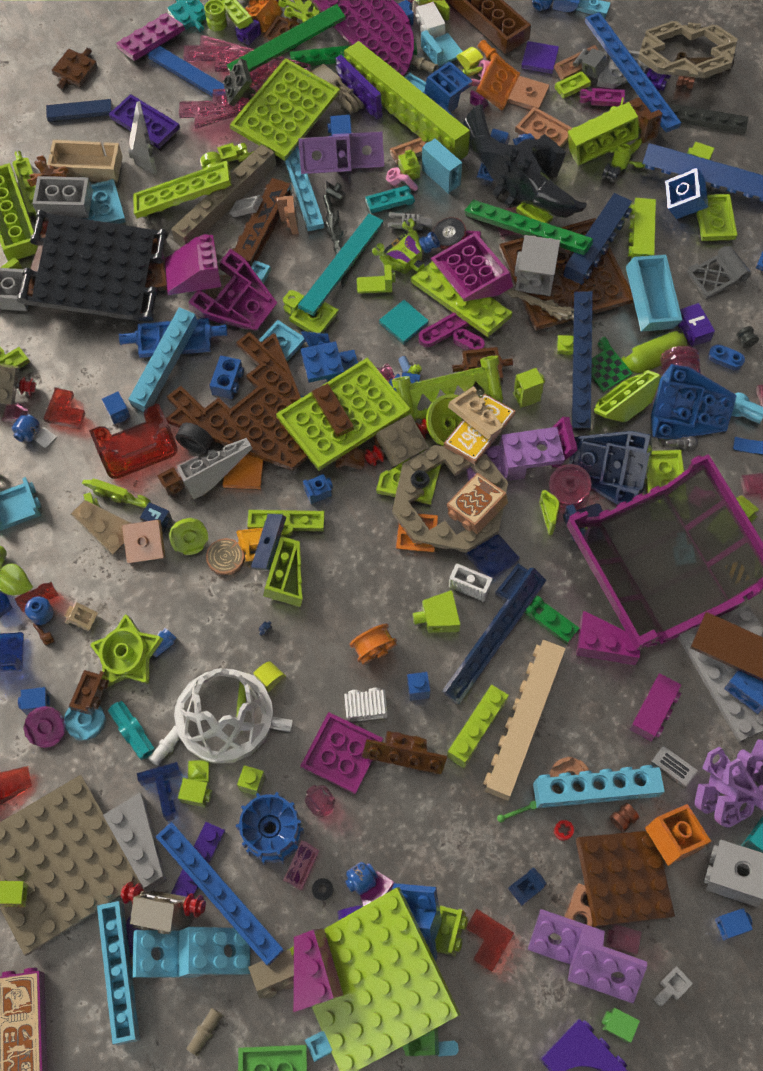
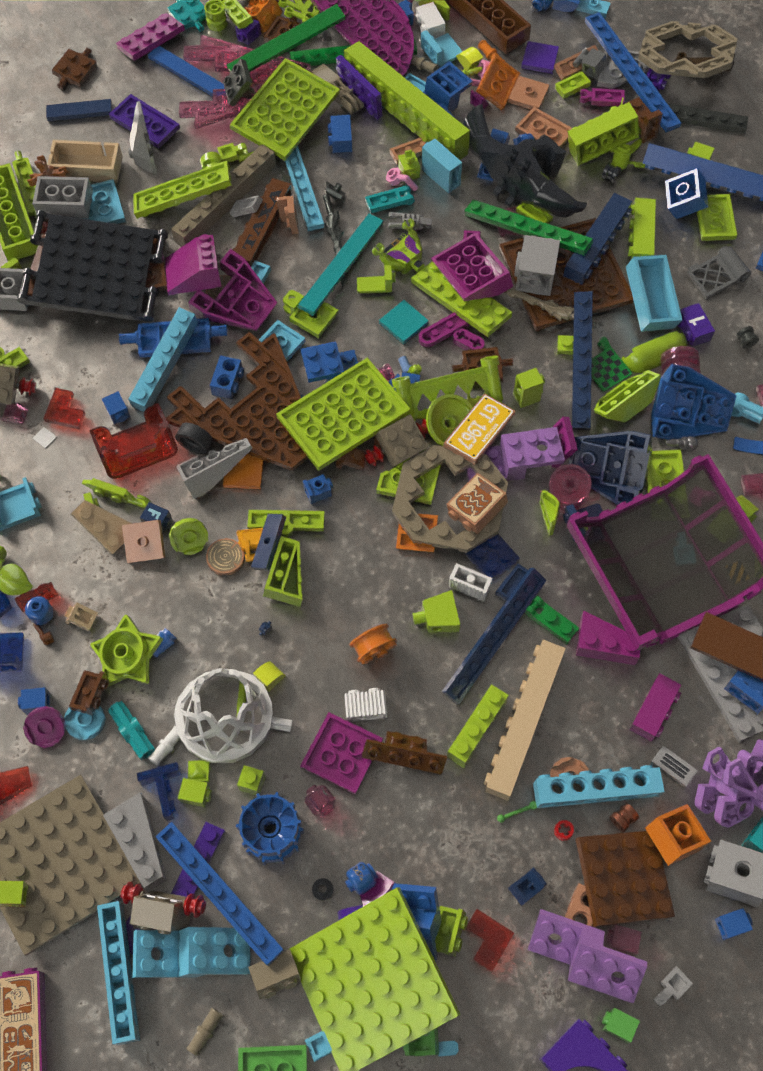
blue head [12,414,40,442] -> none
reddish brown bracket [157,467,185,496] -> none
clear pink tile [283,841,319,890] -> none
magenta wedge [293,928,343,1012] -> none
medium lavender bracket [298,131,384,174] -> none
blue piece [301,331,330,347] -> none
reddish brown plate [311,383,354,438] -> none
blue brick [407,672,430,701] -> none
black plate [411,470,430,489] -> none
blue wheel [419,232,440,253] -> none
black tile [433,217,467,250] -> none
tan wing [448,386,503,440] -> none
copper wheel [676,76,696,89] -> none
blue plate [708,345,745,370] -> none

